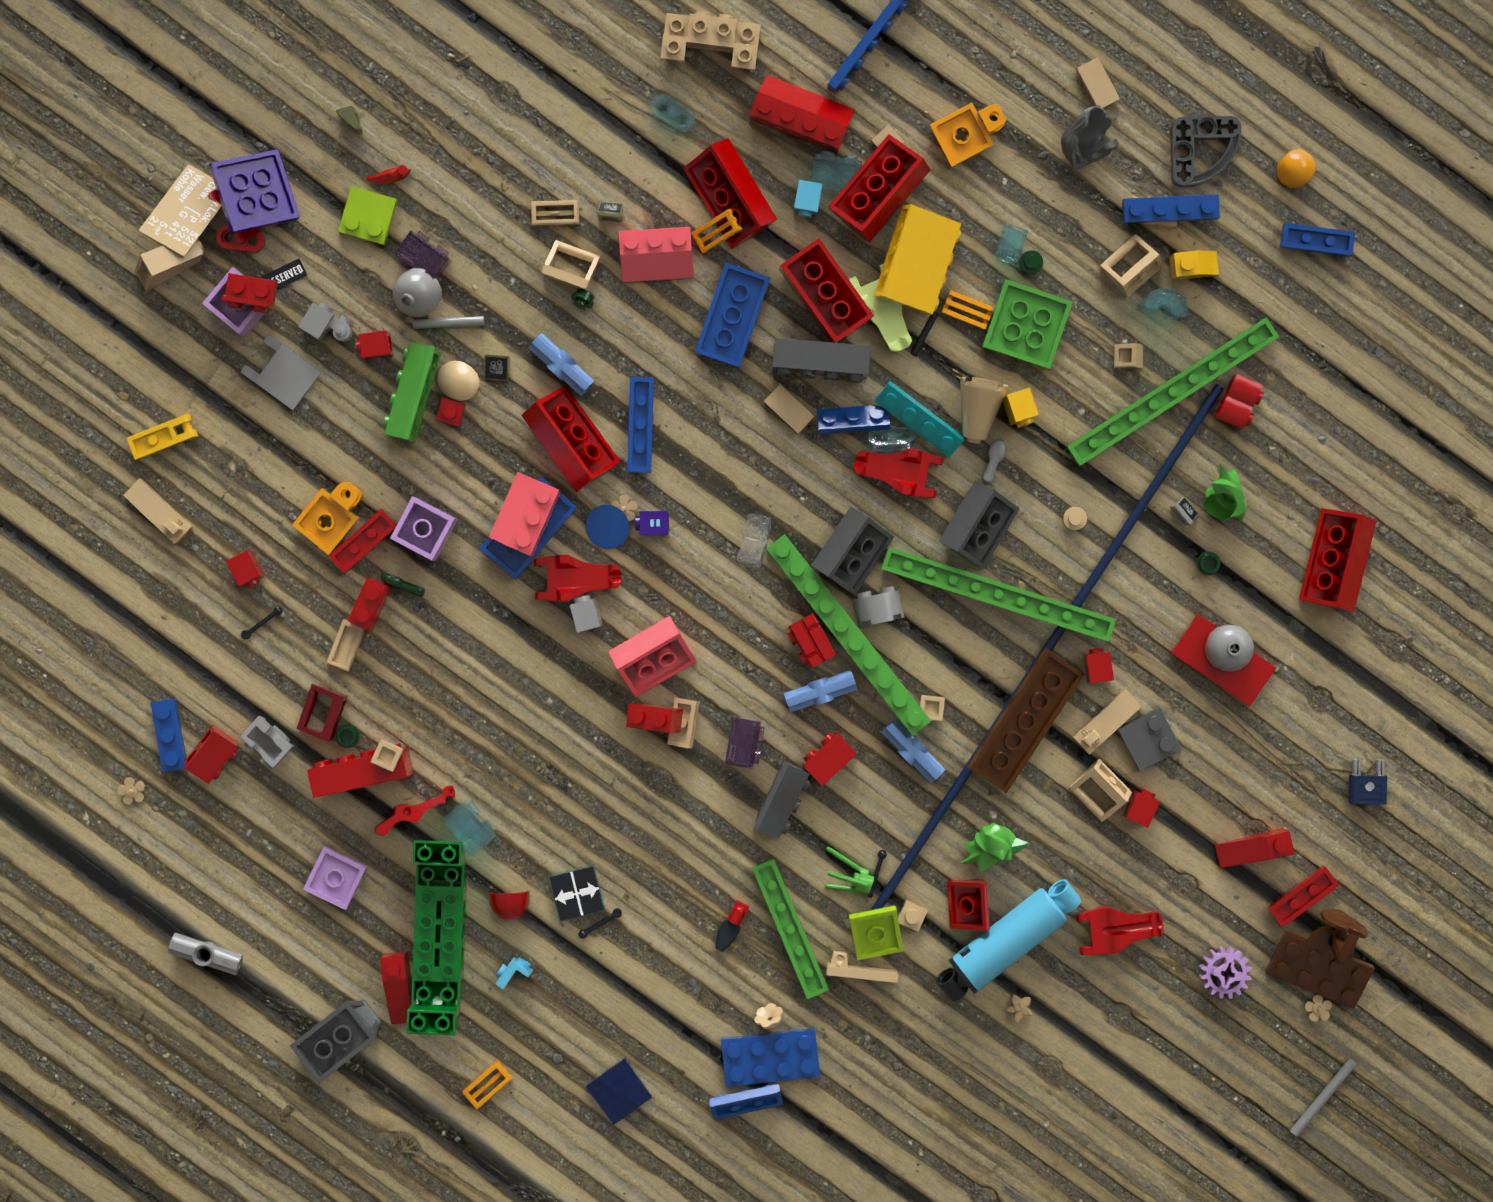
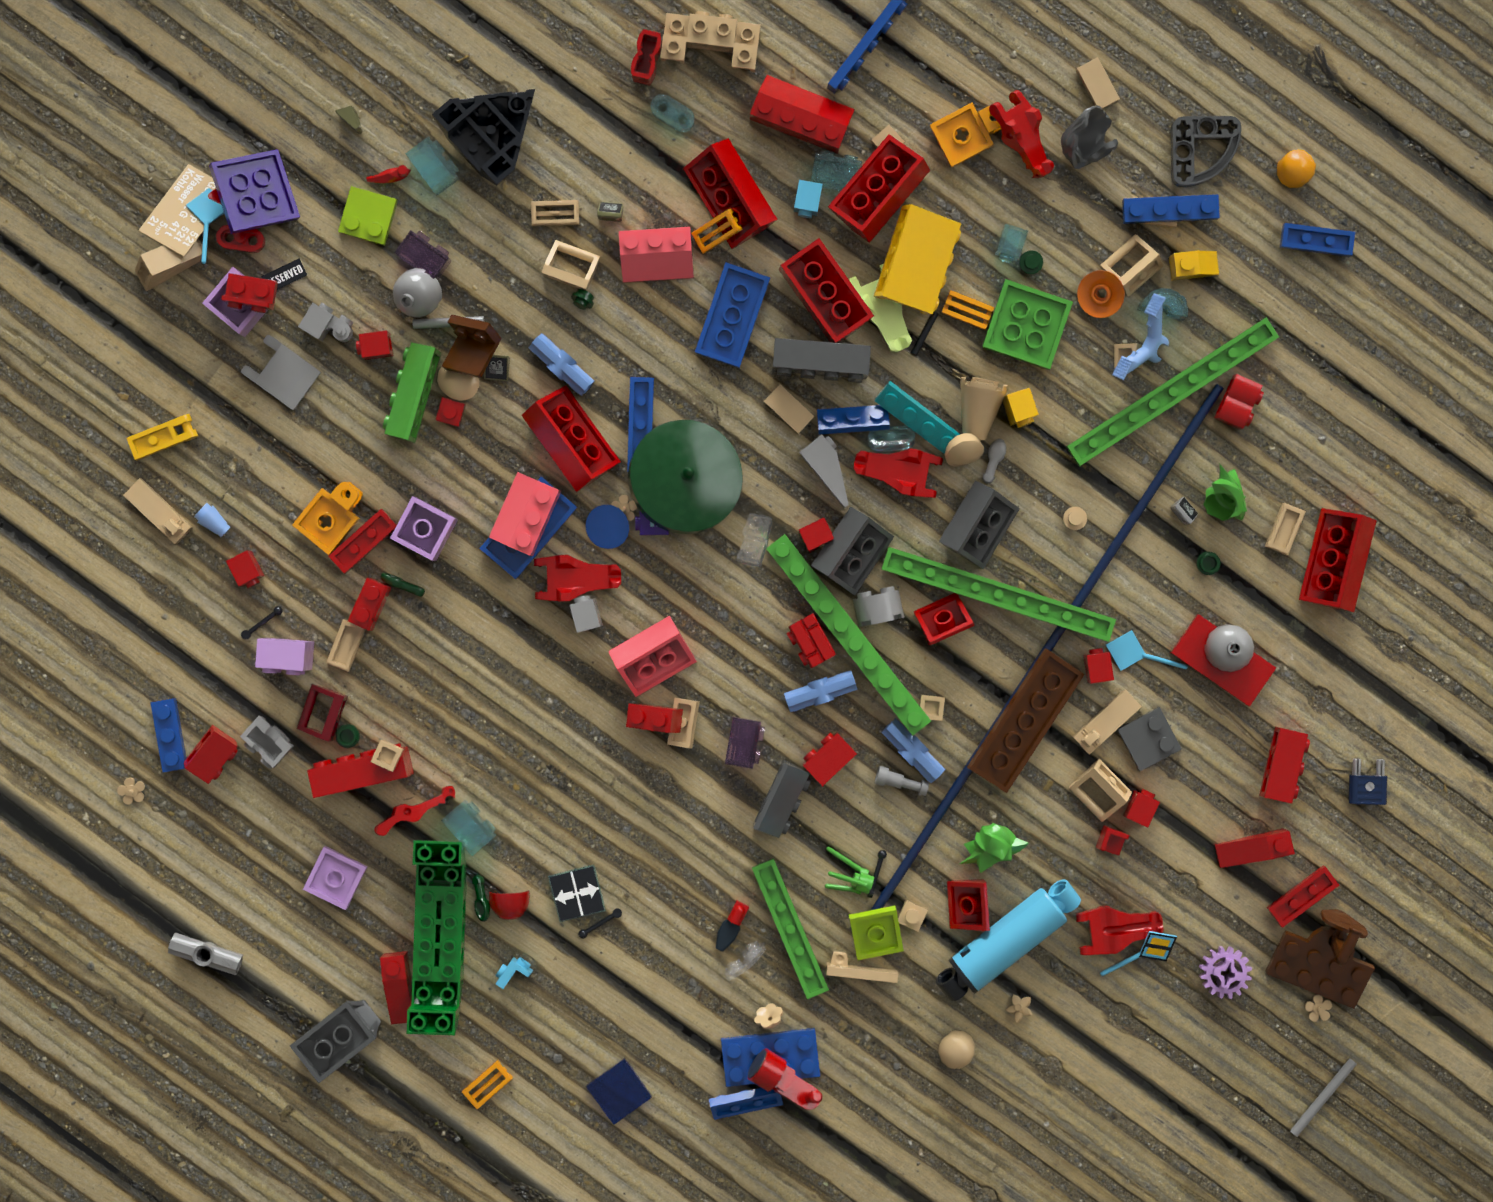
none -> medium azure piece [186,188,224,264]
none -> light blue cone [194,503,230,537]
none -> lavender brick [255,638,314,675]
none -> clear light blue brick [405,137,459,196]
none -> black wedge [432,89,535,186]
none -> reddish brown bracket [442,315,502,378]
none -> dark green piece [472,875,490,922]
none -> dark green container [628,420,743,534]
none -> red brick [631,29,662,86]
none -> clear slope [724,941,766,982]
none -> red piece [748,1048,822,1110]
none -> light grey slope [799,434,849,508]
none -> red panel [799,518,834,553]
none -> light grey piece [874,766,929,796]
none -> red slope [914,593,974,645]
none -> tan hair [938,1030,975,1069]
none -> tan hat [945,433,984,467]
none -> red animal [989,90,1055,178]
none -> orange dish [1077,270,1125,318]
none -> red panel [1096,825,1130,856]
none -> piece [1100,931,1177,976]
none -> medium azure piece [1106,630,1188,671]
none -> light blue piece [1112,293,1169,380]
none -> red brick [1259,727,1310,804]
none -> tan tile [1265,503,1306,555]

